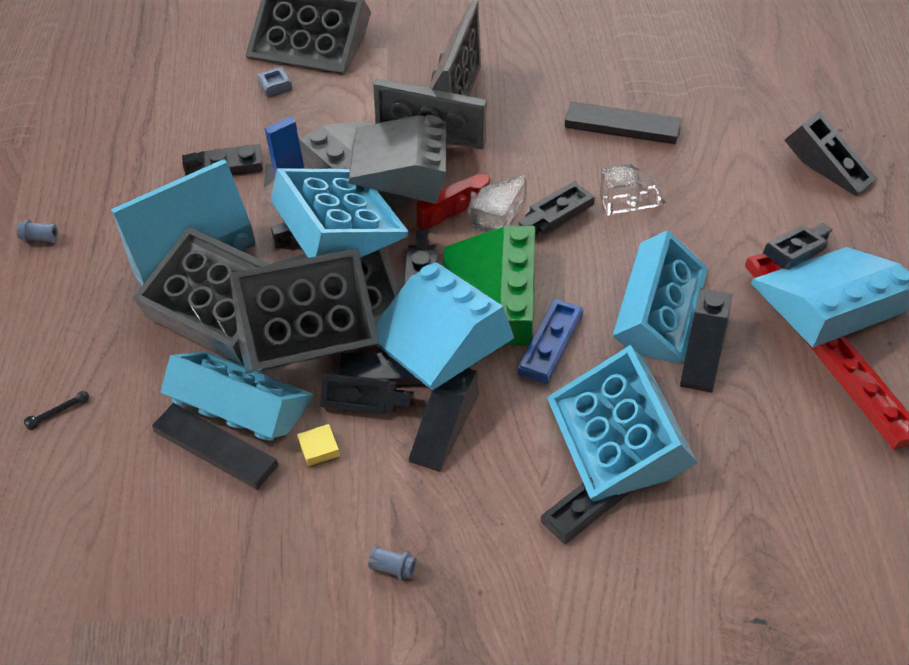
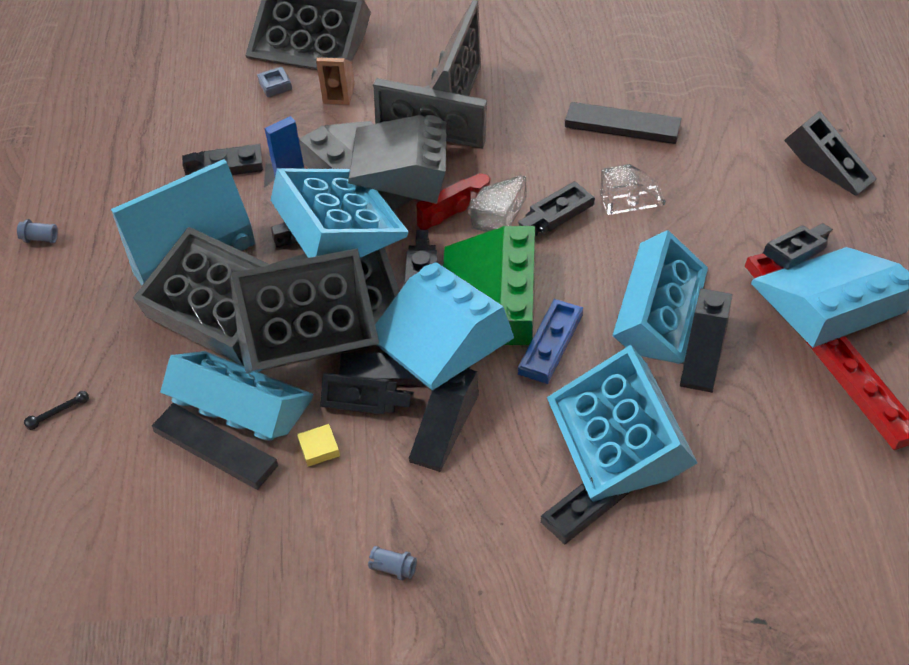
none -> nougat slope [316,58,355,105]

